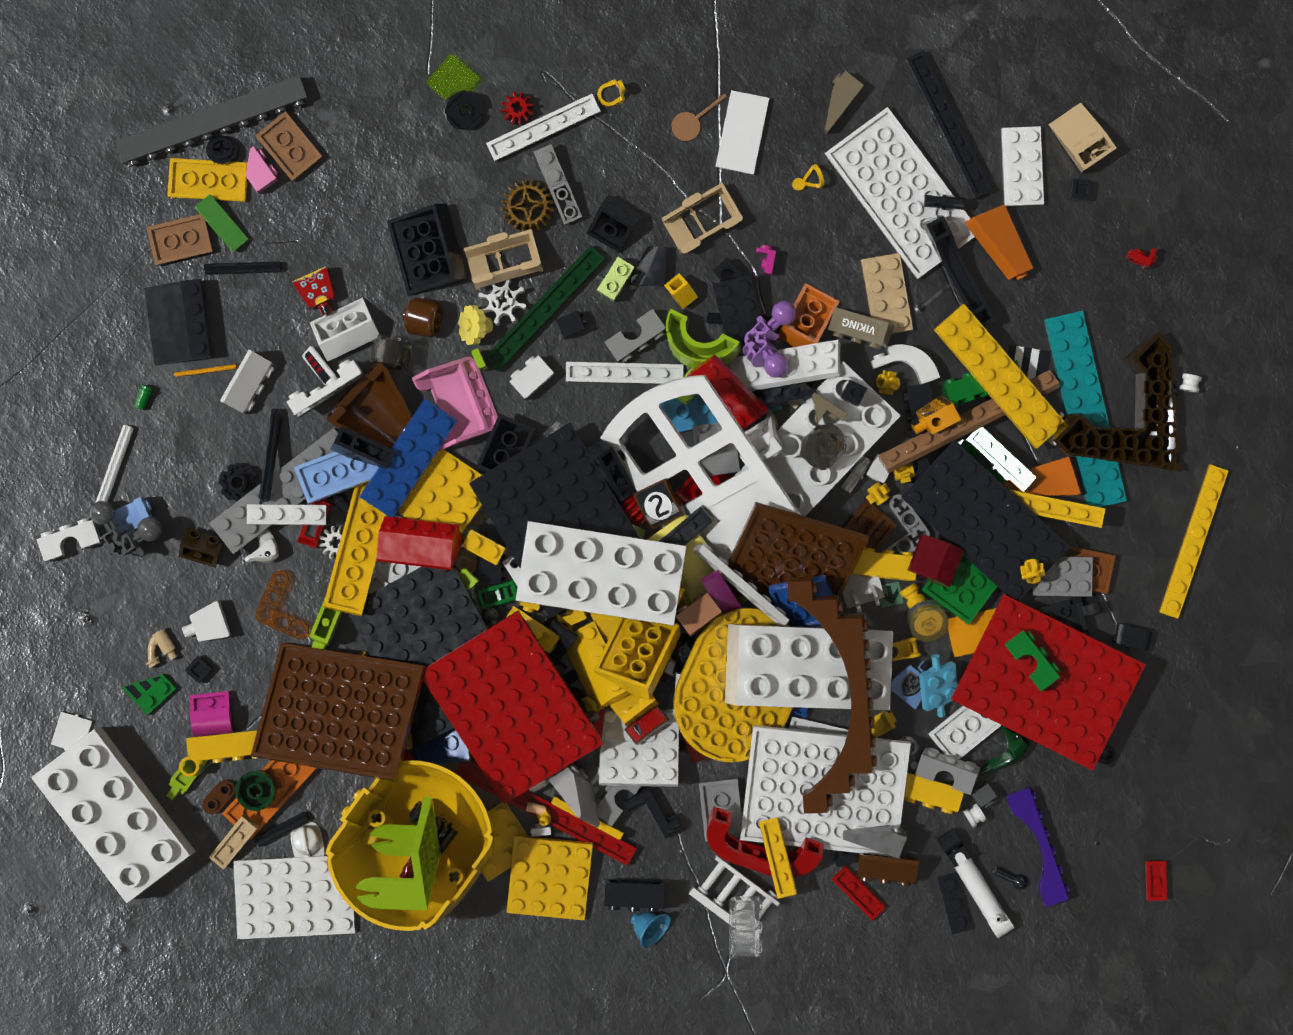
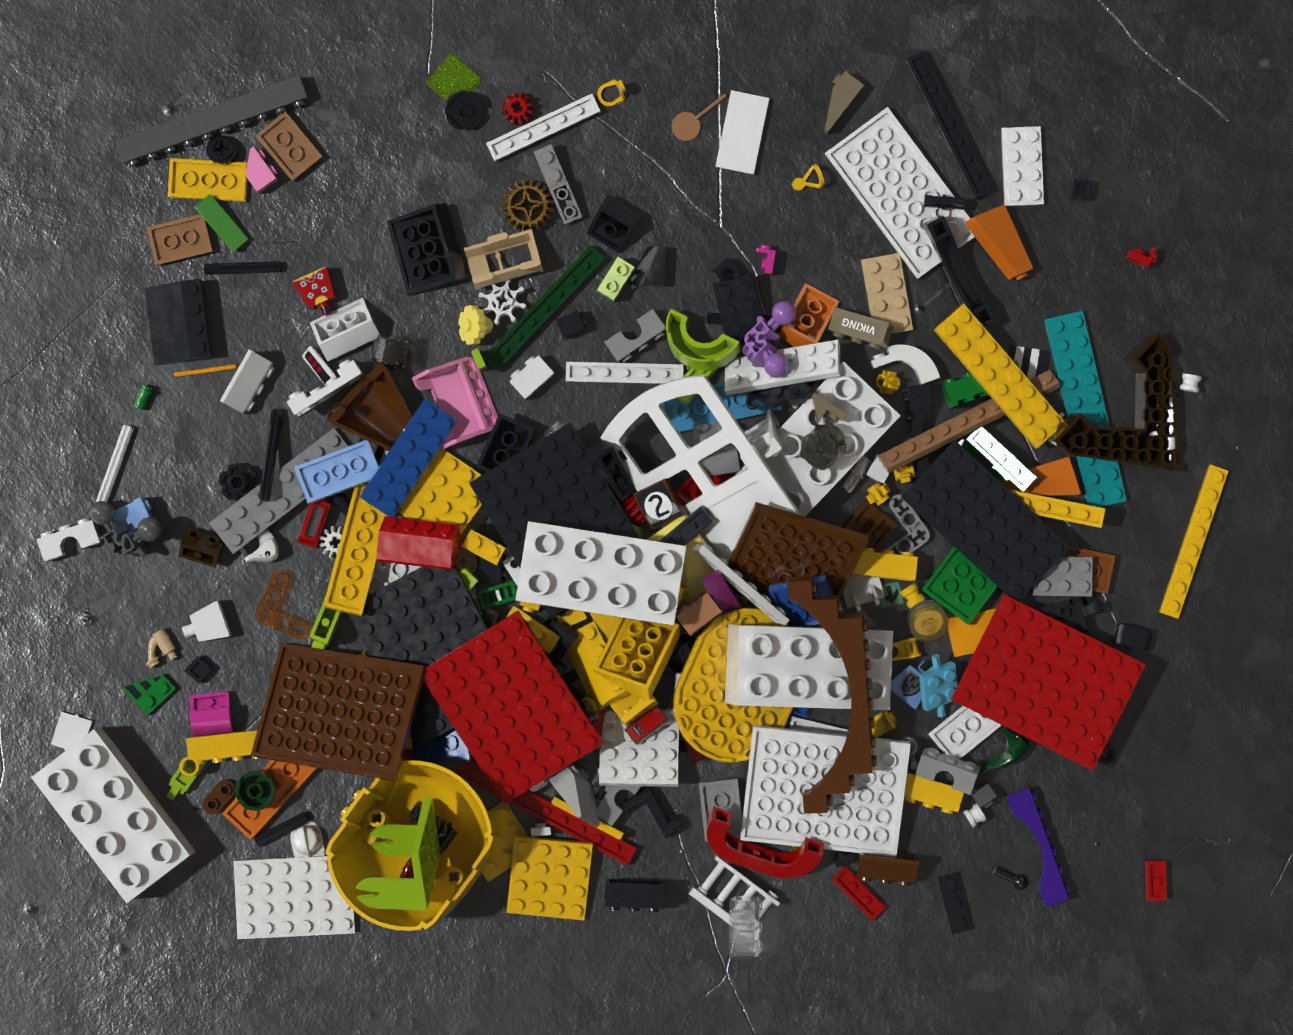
tan plate [209,814,259,870] -> none
white plate [247,504,326,525] -> none
black slope [330,426,395,469] -> none
reddish brown head [403,298,443,338] -> none
arm [526,802,551,826] -> none
dark azure hat [631,912,671,948] -> none
dark brown plate [659,656,677,683] -> none
tan piece [661,183,743,254] -> none
yellow brick [664,273,698,309] -> none
red plate [686,354,768,429] -> none
yellow tile [759,817,797,899] -> none
black brick [840,380,868,407] -> none
flat silver slope [842,825,907,859] -> none
dark red slope [908,534,964,587] -> none
light orange torso [911,396,961,434] -> none
white piece [936,828,1015,938] -> none
green arch [1004,630,1061,692] -> none
yellow gear [1020,559,1045,584] -> none
tan slope [1048,103,1116,173] -> none

